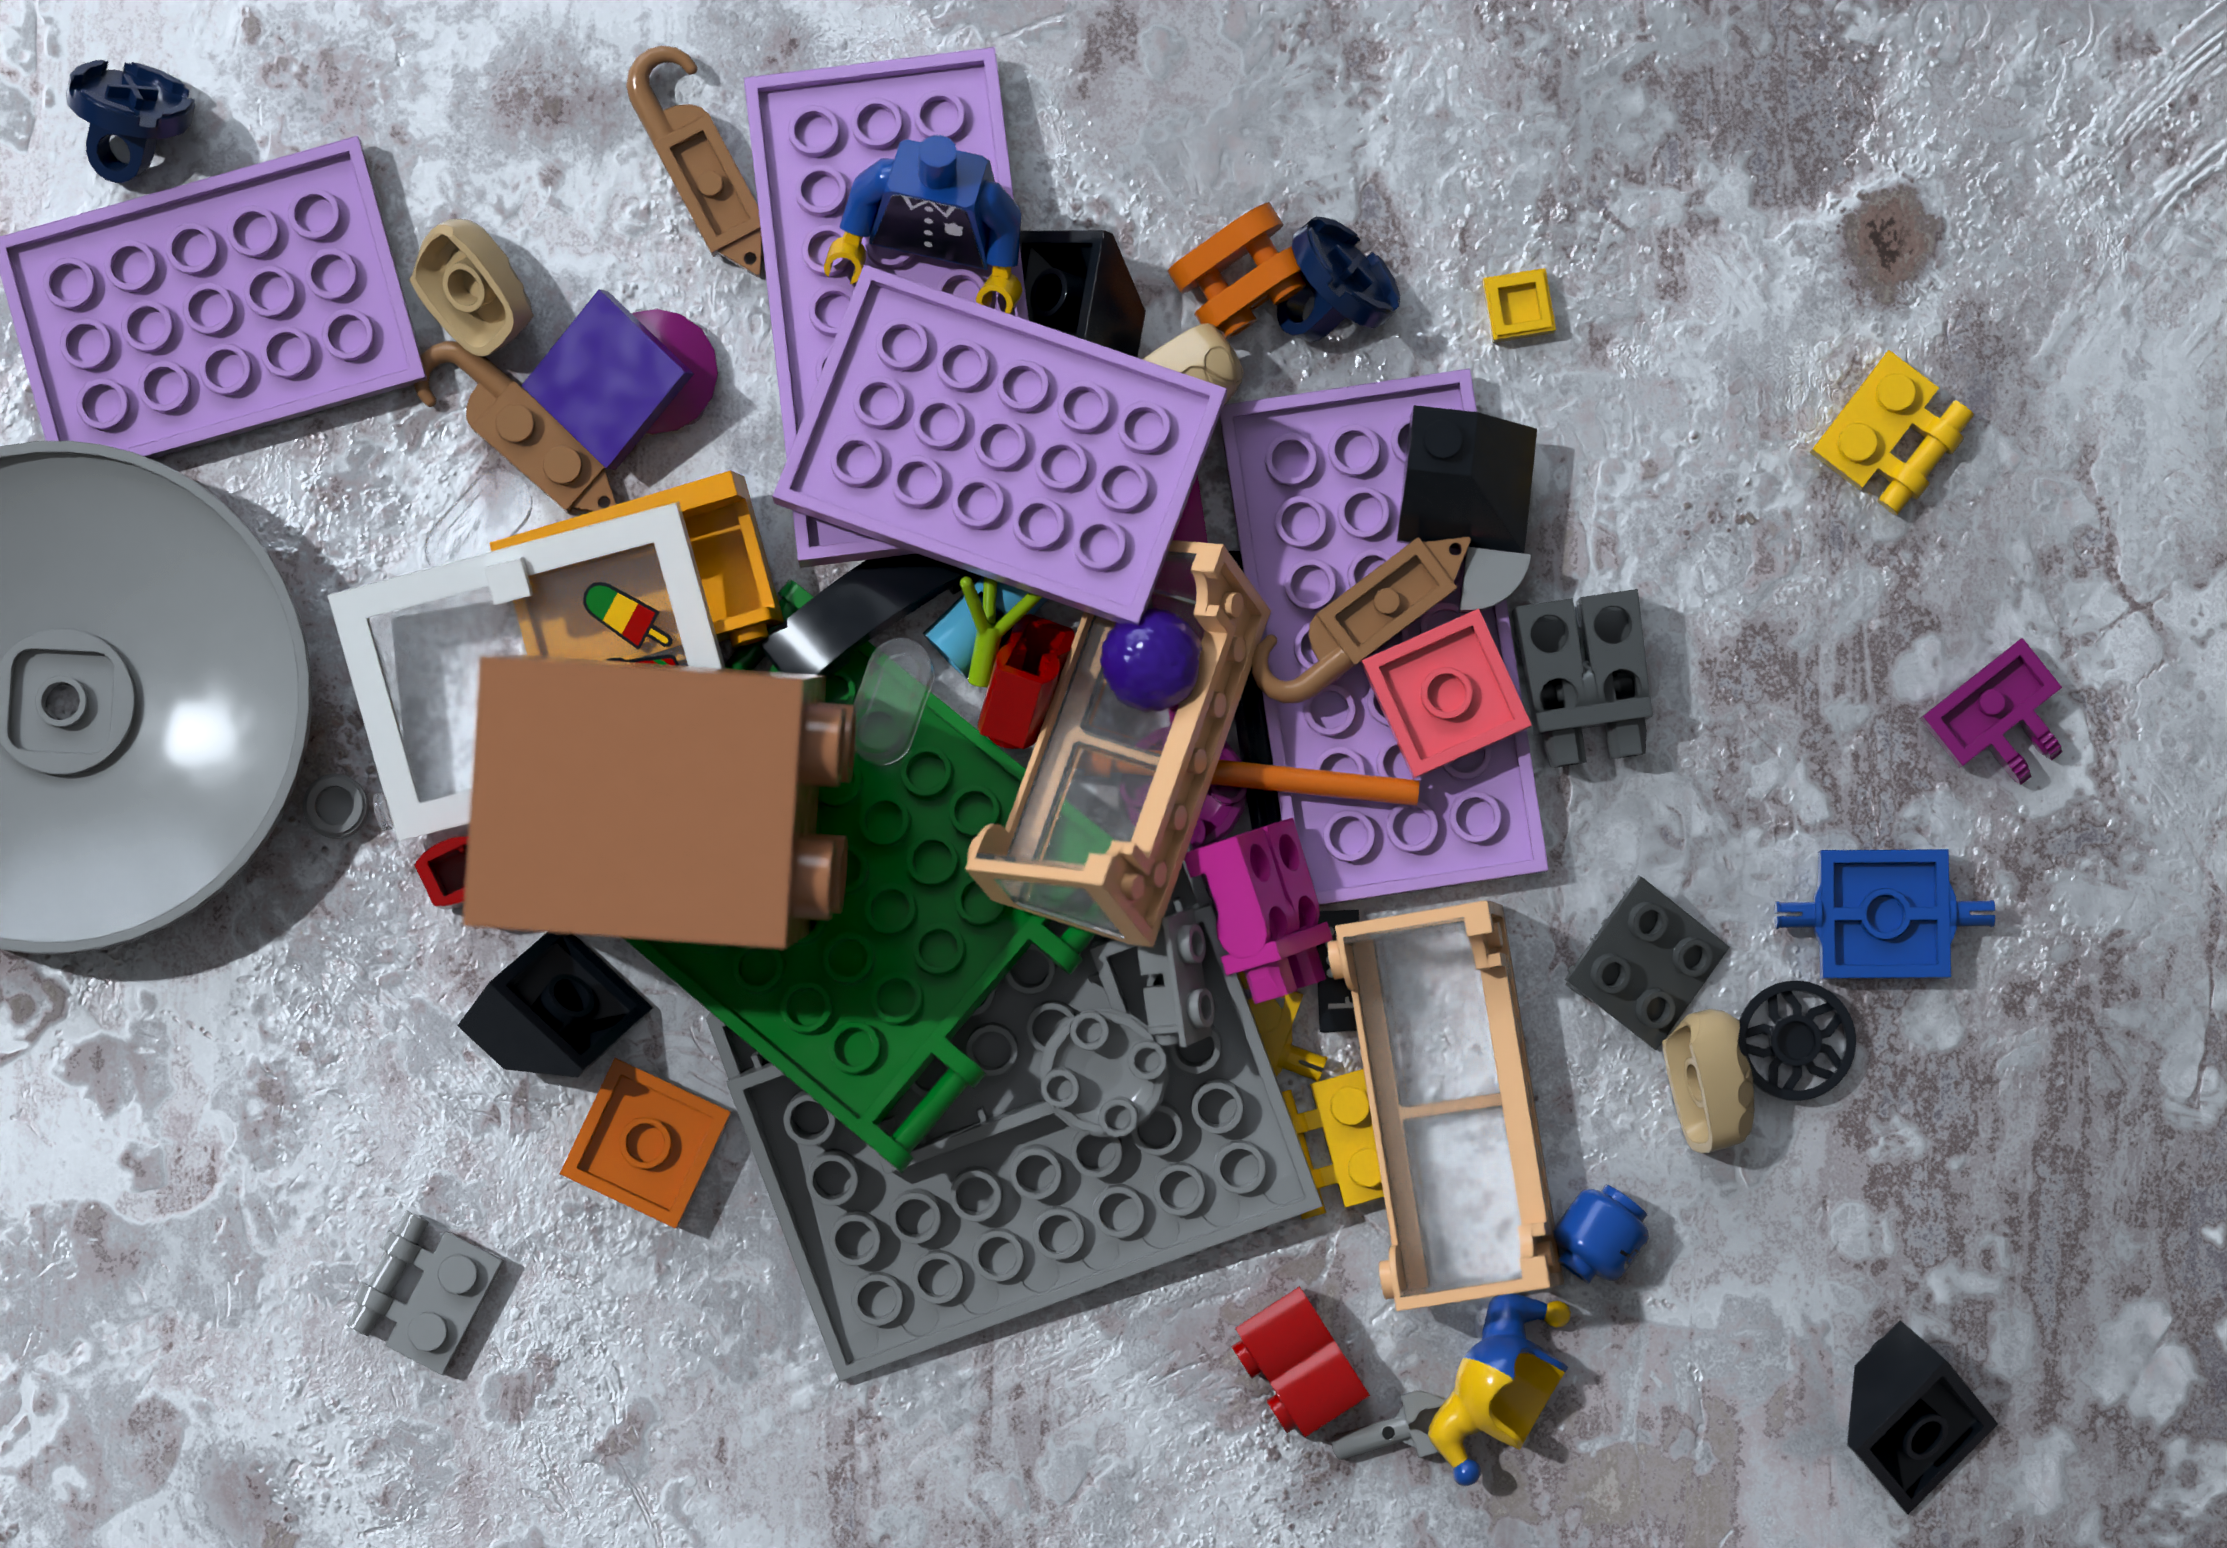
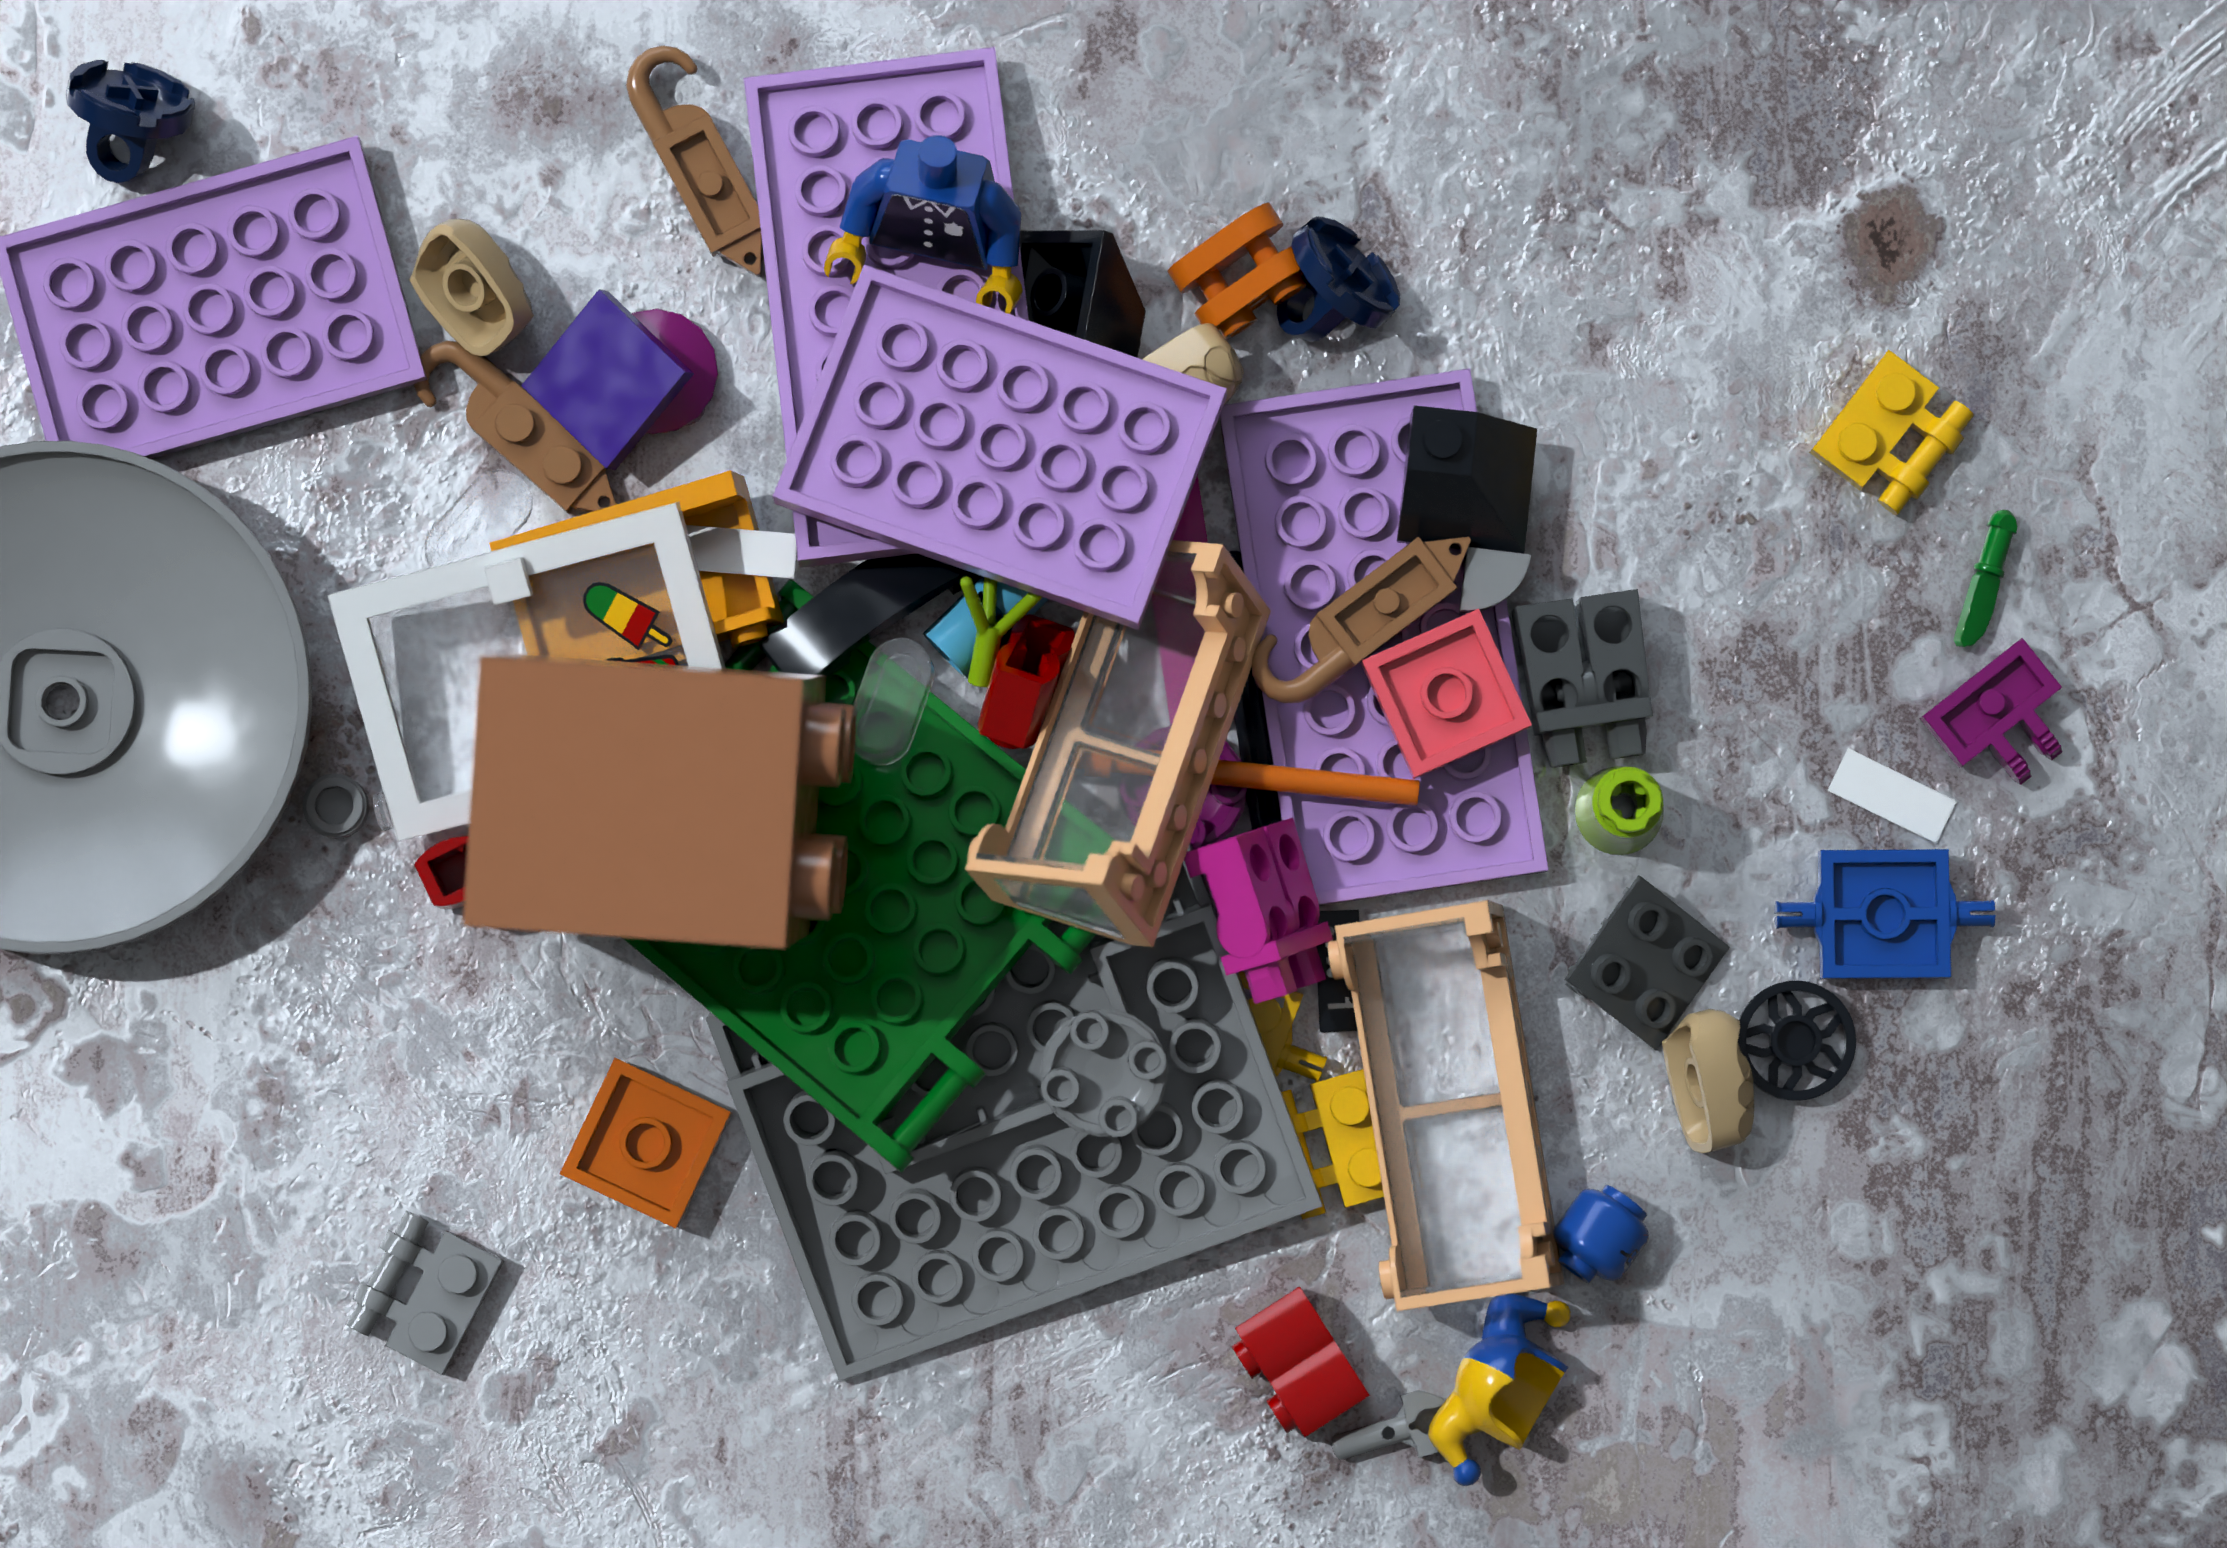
black slope [457,932,653,1078] -> none
dark purple hair [1100,607,1202,712] -> none
light grey hinge [1137,908,1215,1047] -> none
yellow tile [1482,268,1556,343] -> none
black slope [1847,1320,1998,1515] -> none
none -> white sticker [686,525,797,579]
none -> lime plant [1575,766,1664,855]
none -> white sticker [1827,748,1957,844]
none -> green piece [1953,510,2017,647]

